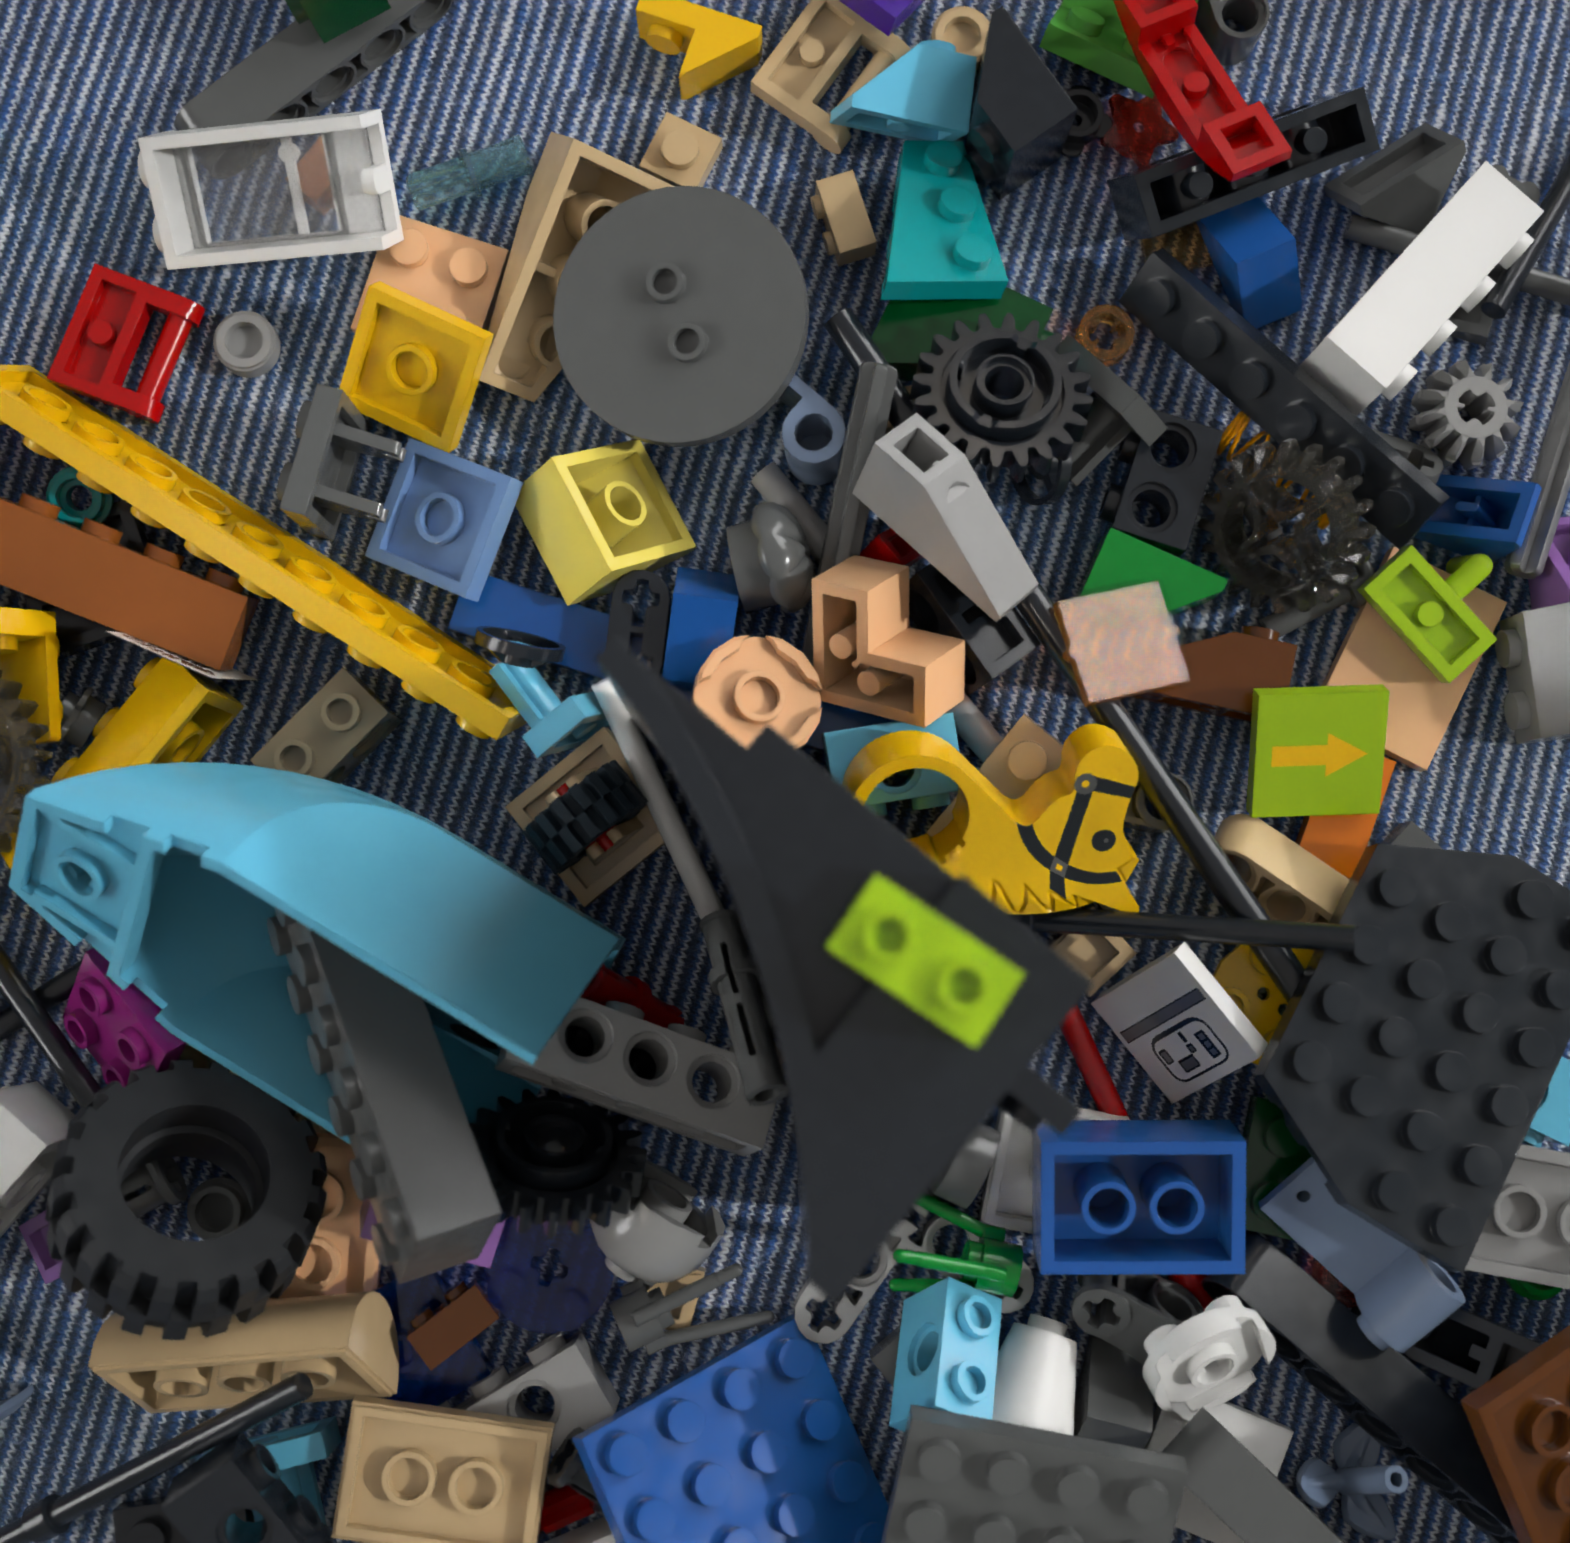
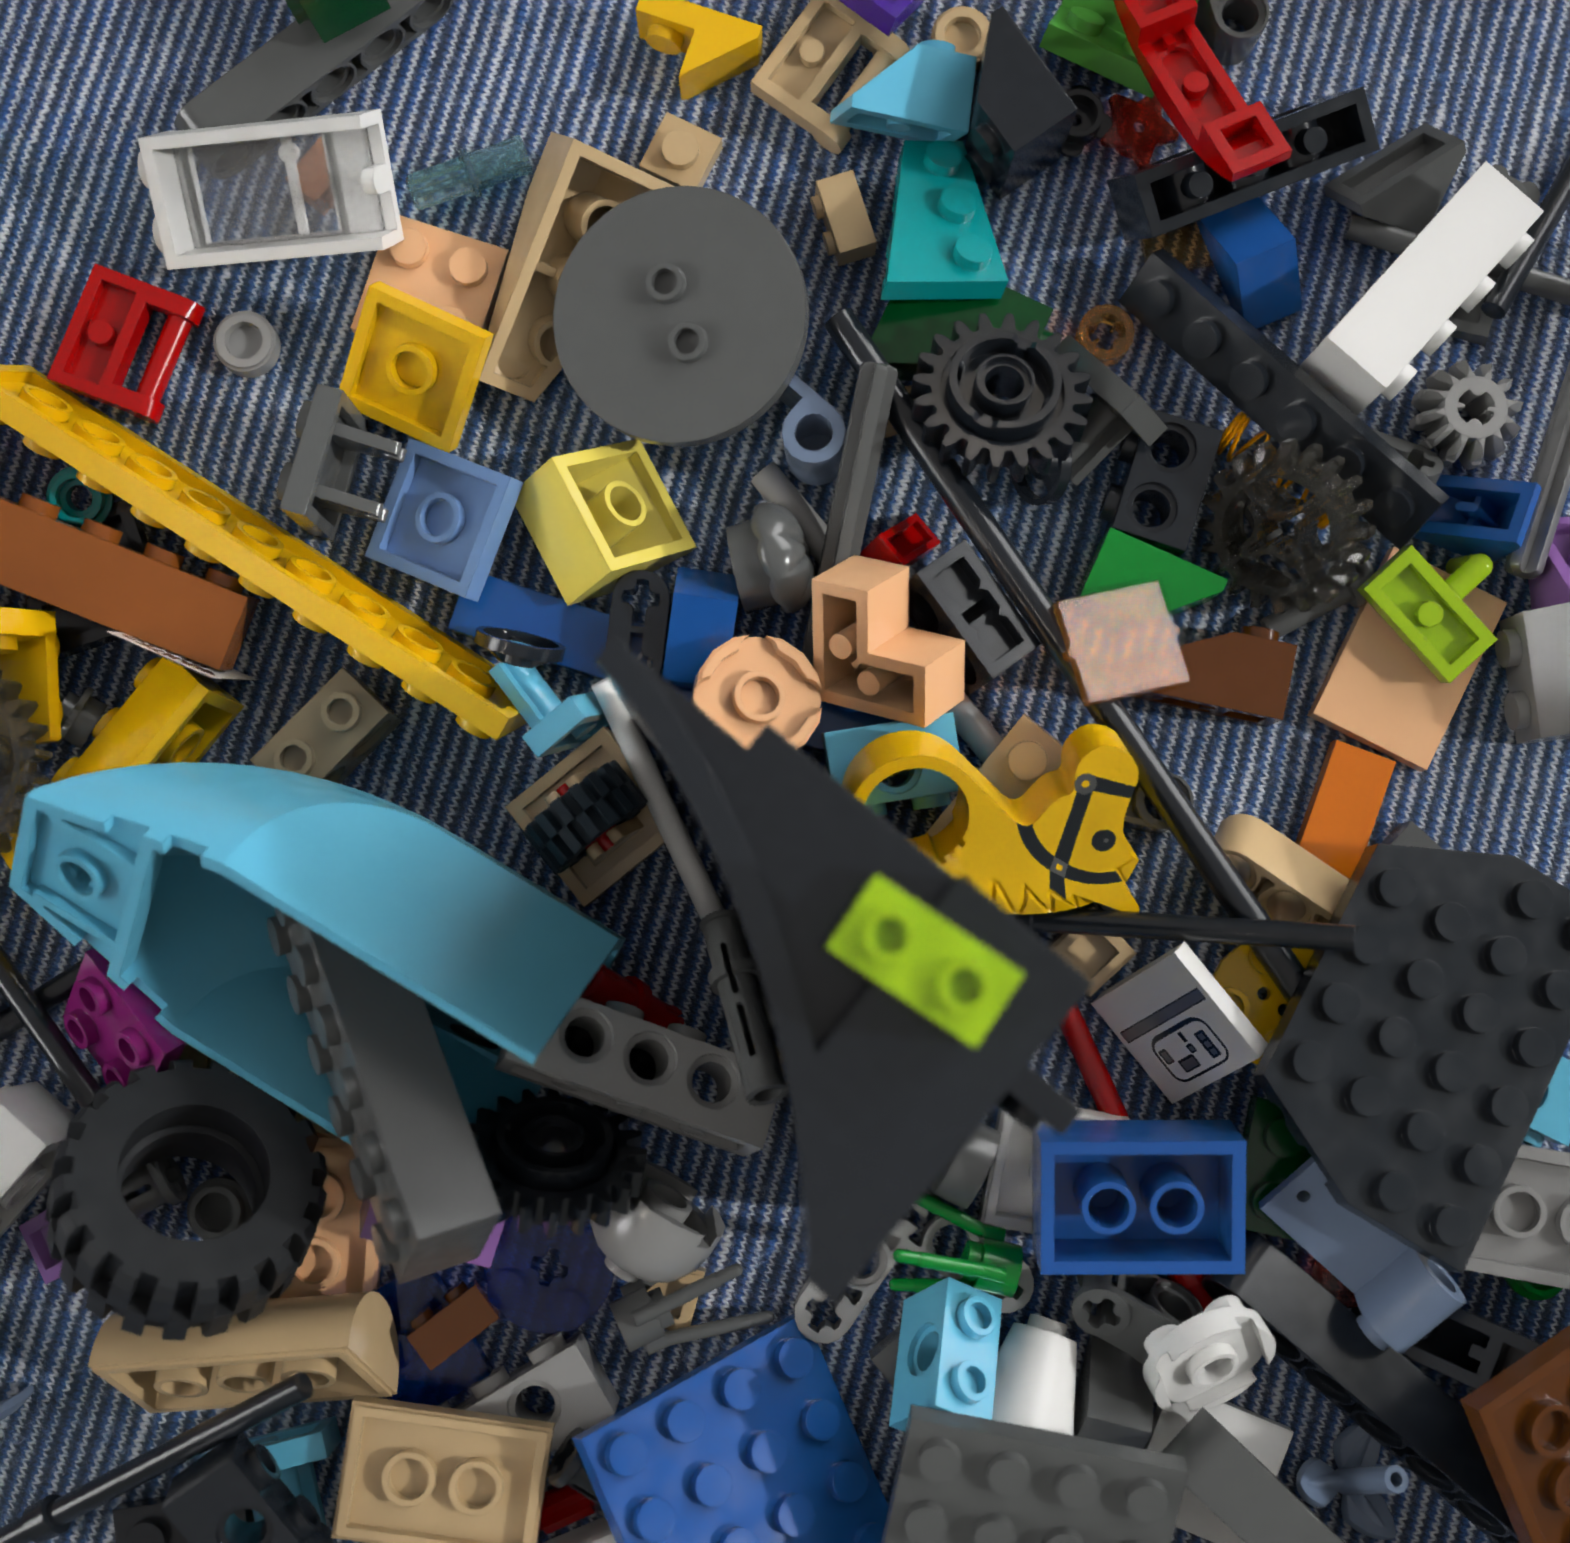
light grey slope [852,413,1039,622] -> none
lime tile [1246,684,1390,818] -> none

